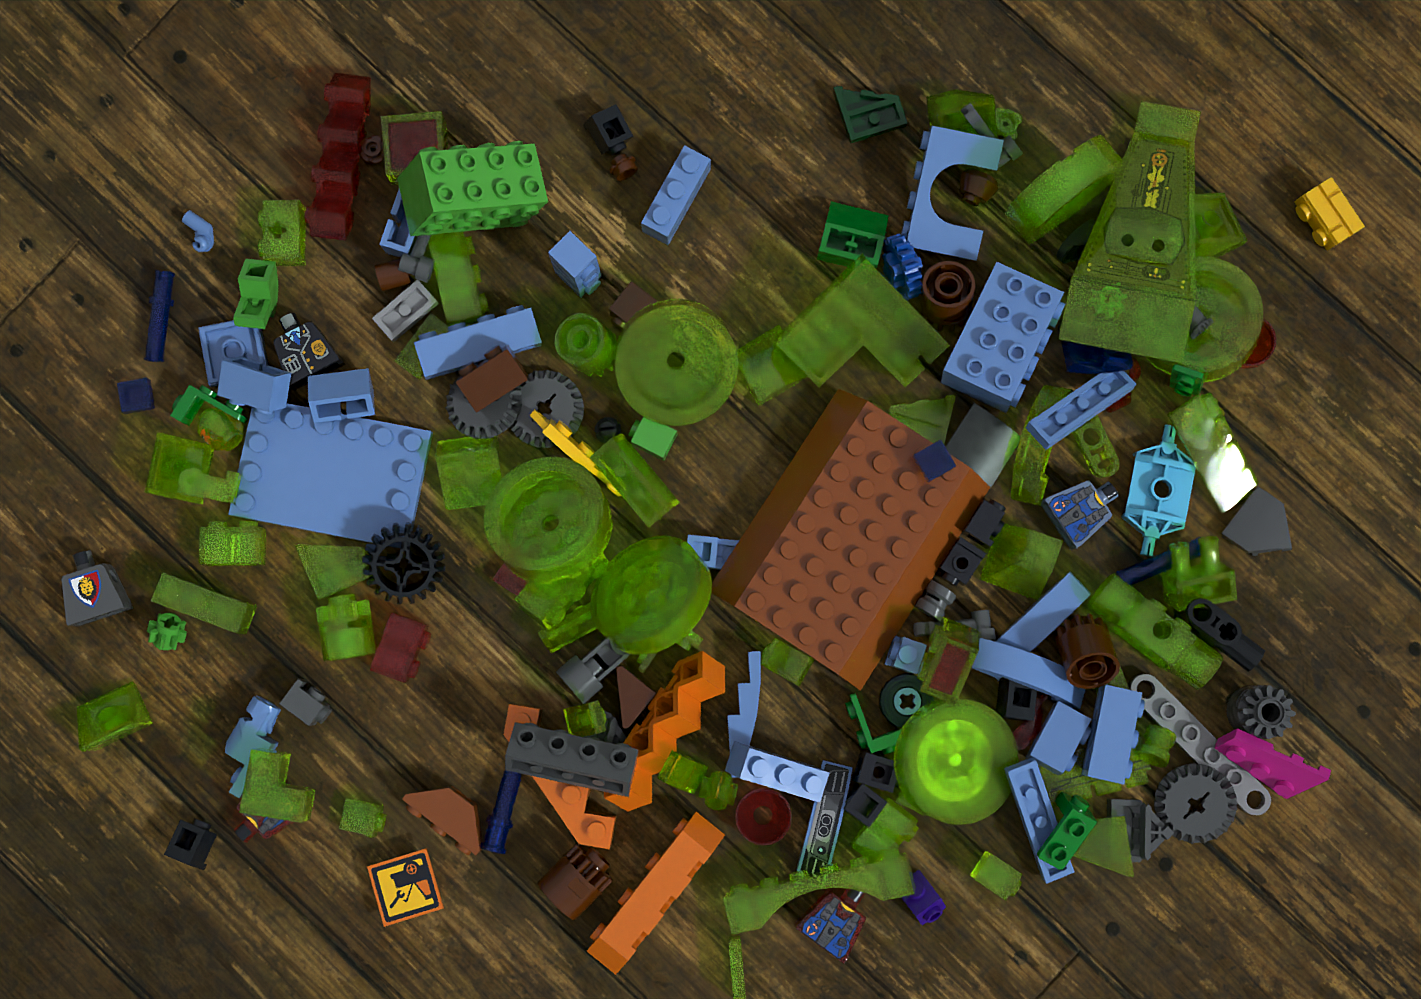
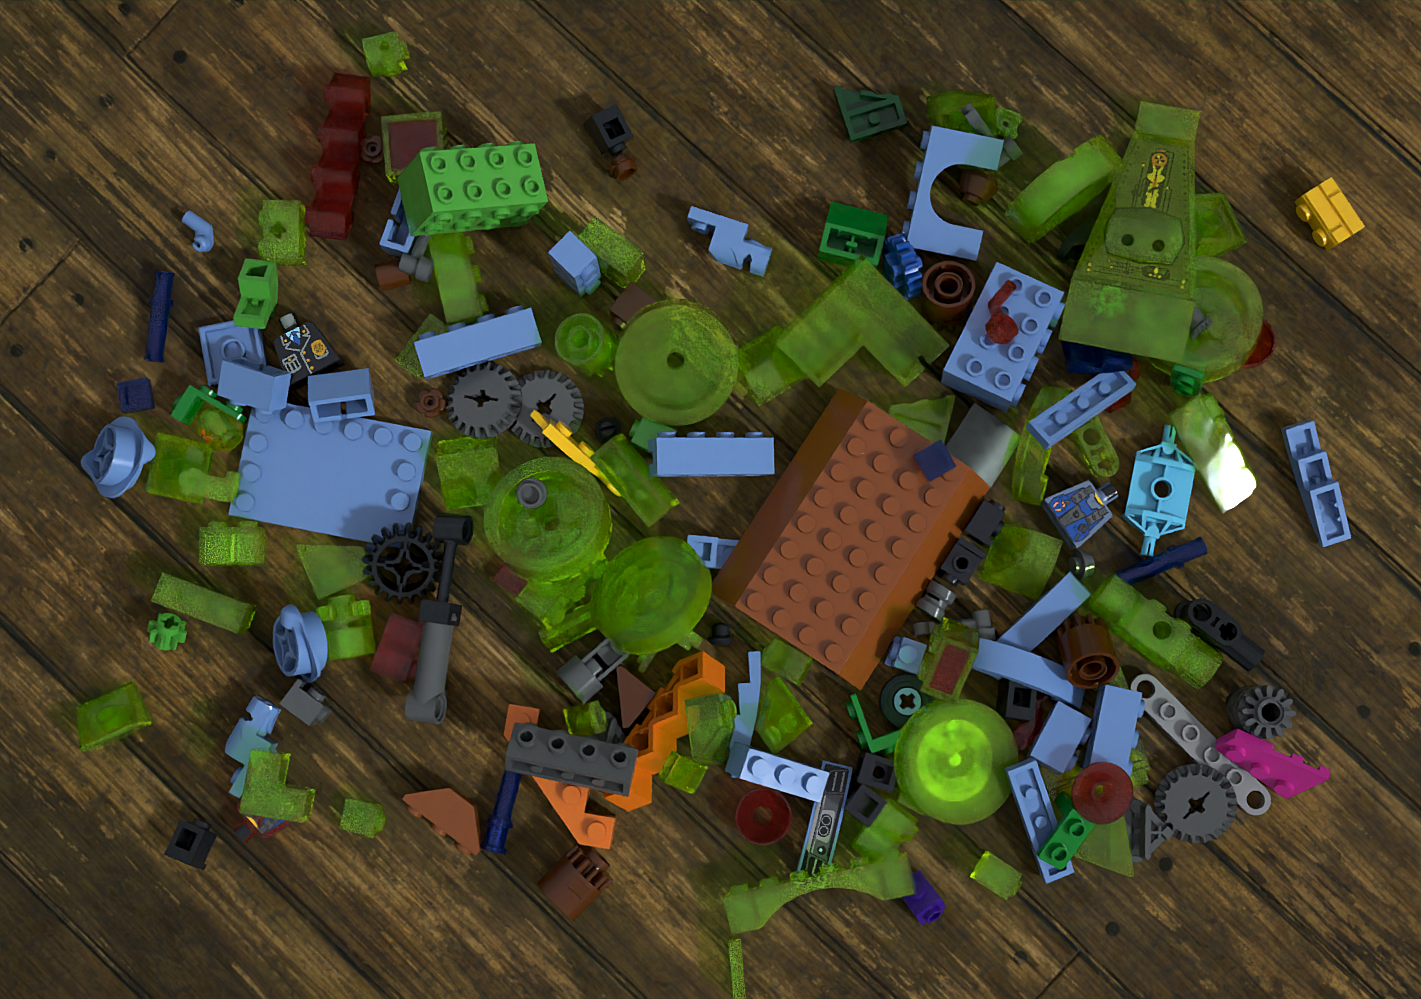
dark grey torso [61,550,133,627] -> none
piece [367,848,444,927] -> none
light grey plate [372,280,439,343] -> none
reddish brown piece [456,345,528,413] -> none
orange brick [587,812,725,975] -> none
medium blue brick [641,145,711,245] -> none
clear neon green gear [699,771,738,810] -> none
torso [794,882,866,964] -> none
clear neon green wheel [1137,725,1177,767] -> none
clear neon green brick [1162,536,1237,612] -> none
dark grey slope [1222,486,1292,556] -> none
none -> medium blue piece [81,416,156,498]
none -> medium blue piece [273,604,328,683]
none -> clear neon green brick [361,31,410,77]
none -> piece [405,512,474,725]
none -> reddish brown plate [416,388,446,418]
none -> dark grey plate [516,478,547,509]
none -> clear neon green brick [578,216,646,289]
none -> medium blue brick [648,432,775,477]
none -> clear neon green slope [685,693,737,766]
none -> medium blue plate [687,206,773,277]
none -> black piece [707,623,734,645]
none -> clear neon green wing [756,676,813,754]
none -> clear red plate [985,280,1018,345]
none -> dark grey plate [1068,550,1095,580]
none -> clear red dish [1071,762,1134,824]
none -> medium blue slope [1281,419,1351,547]

